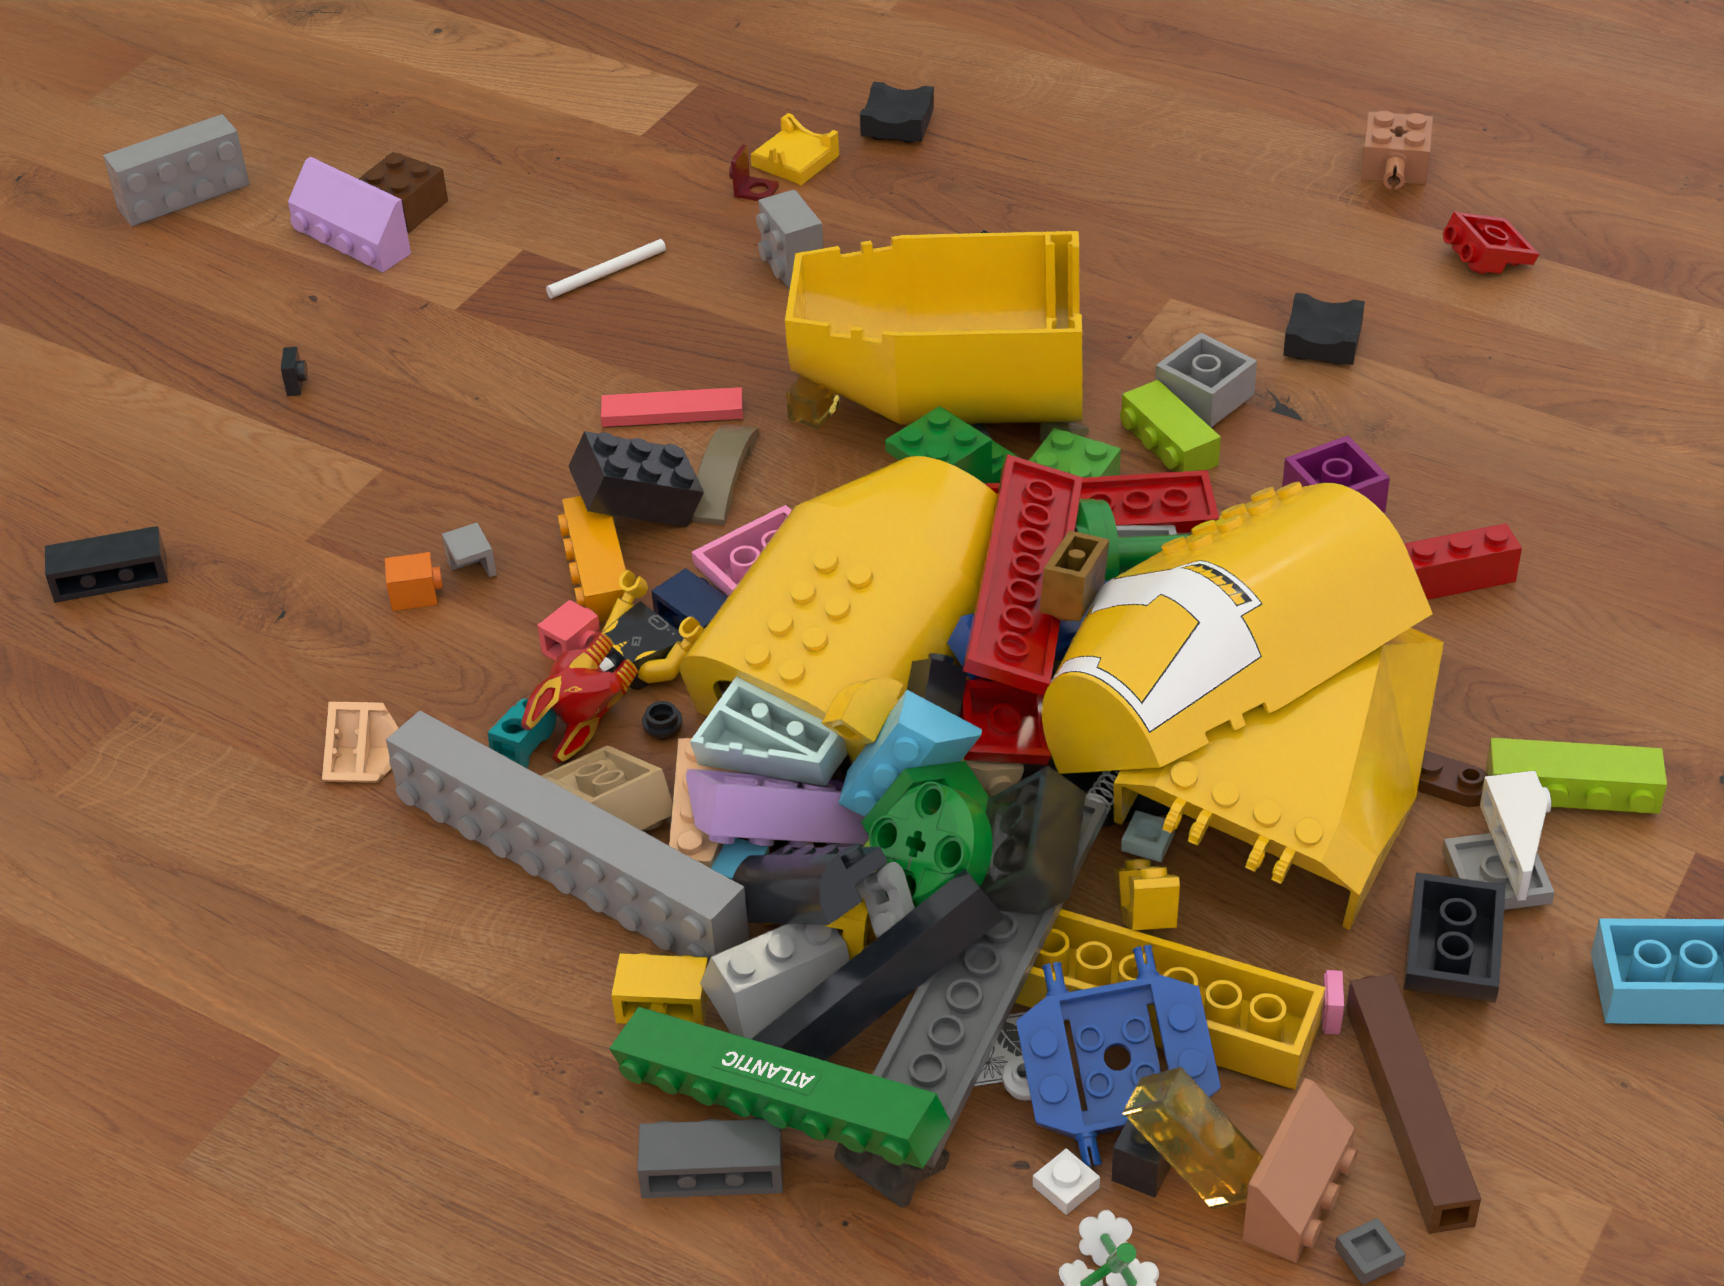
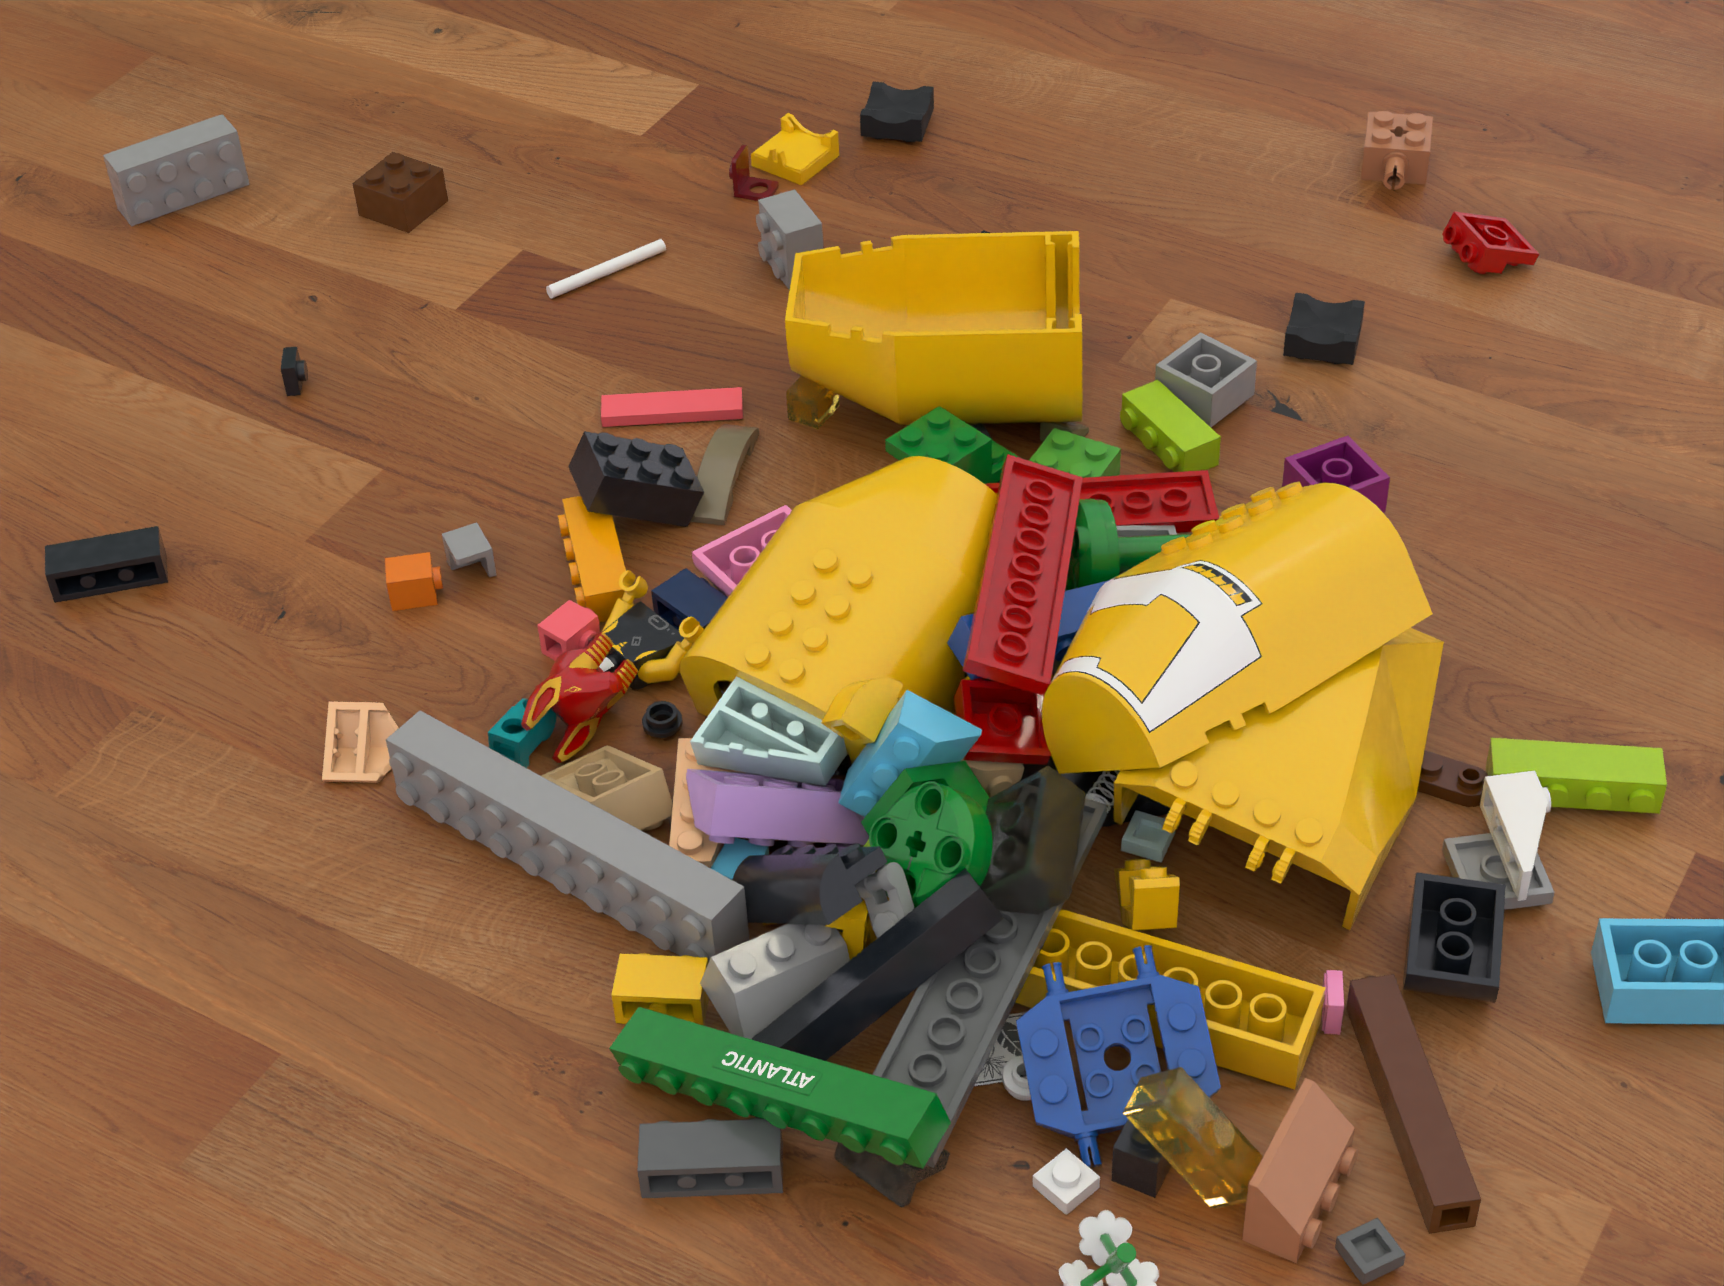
lavender slope [288,157,411,272] -> none
black brick [907,653,967,717] -> none
pearl gold brick [1039,530,1109,622] -> none
red brick [1404,523,1522,600] -> none

